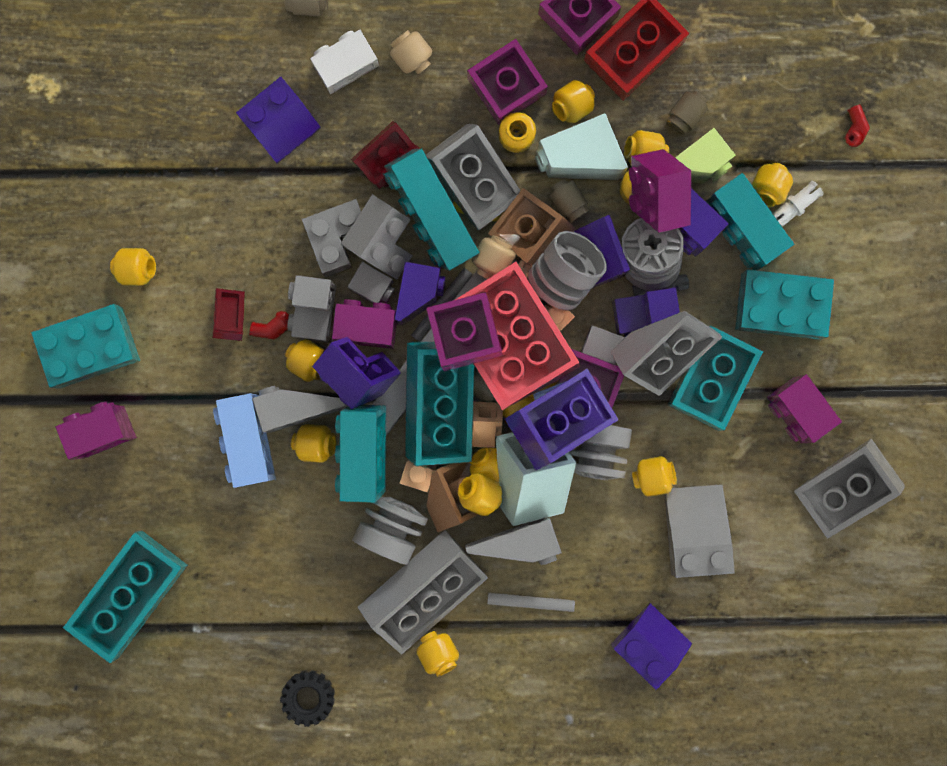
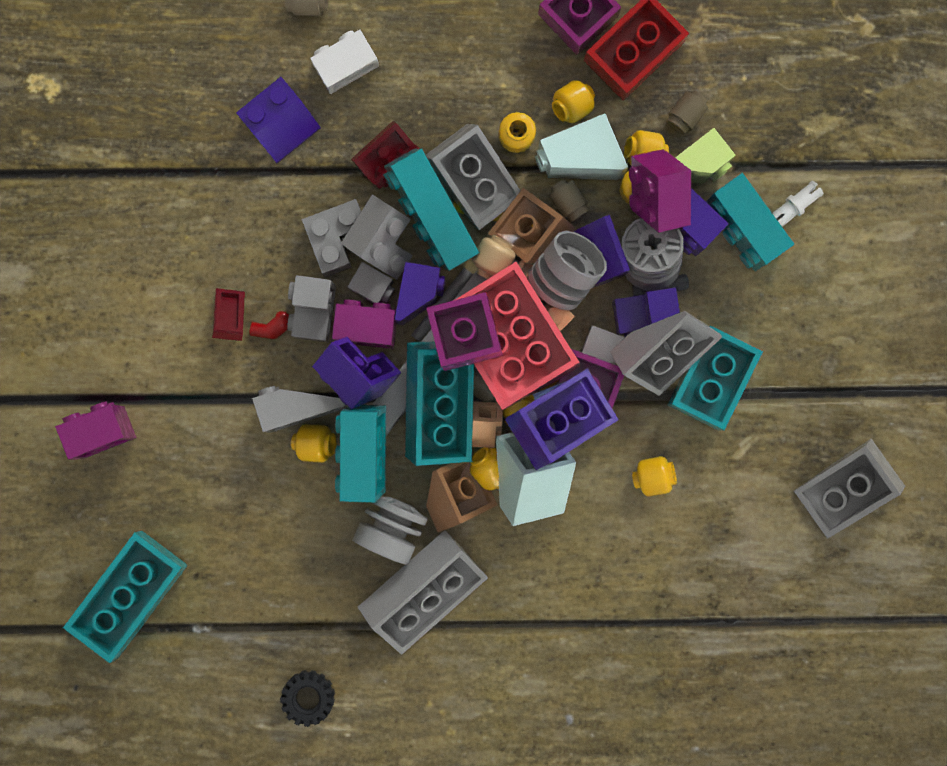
teal brick [31,304,140,389] -> none
yellow head [110,248,156,286] -> none
light blue brick [213,393,276,488] -> none
yellow head [285,339,325,382] -> none
tan head [390,30,432,74] -> none
light nougat brick [399,460,437,492] -> none
yellow head [416,631,459,677] -> none
yellow head [458,473,502,516] -> none
light grey slope [465,517,562,565] -> none
magenta brick [467,39,548,125] -> none
light grey bar [487,593,575,612] -> none
light grey wheel [569,425,632,481] -> none
dark purple slope [610,603,692,690] -> none
light grey slope [665,484,735,578] -> none
teal brick [735,269,834,340] -> none
yellow head [752,163,793,207] -> none
magenta brick [767,374,842,443] -> none
red arm [845,104,870,147] -> none

